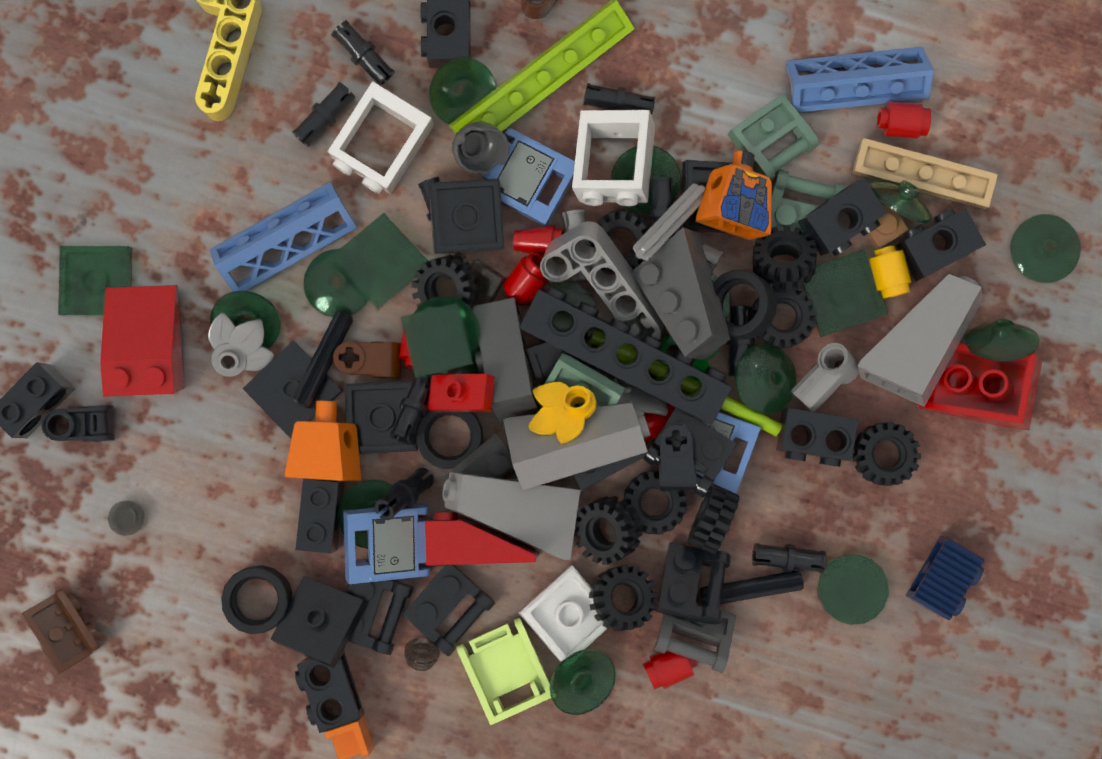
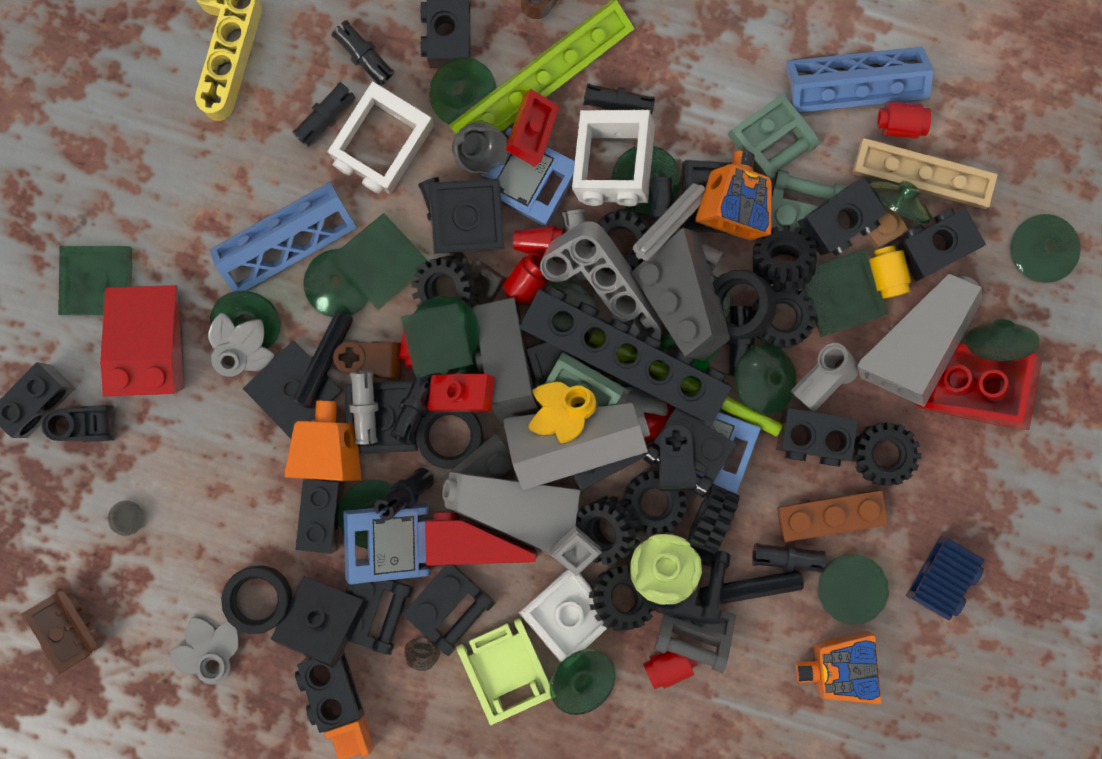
none -> light grey plate [170,617,239,685]
none -> light grey pin [349,371,378,444]
none -> red plate [505,89,559,167]
none -> light grey tile [550,526,602,576]
none -> yellowish green tile [630,534,702,605]
none -> dark orange plate [777,490,888,542]
none -> torso [795,631,881,704]

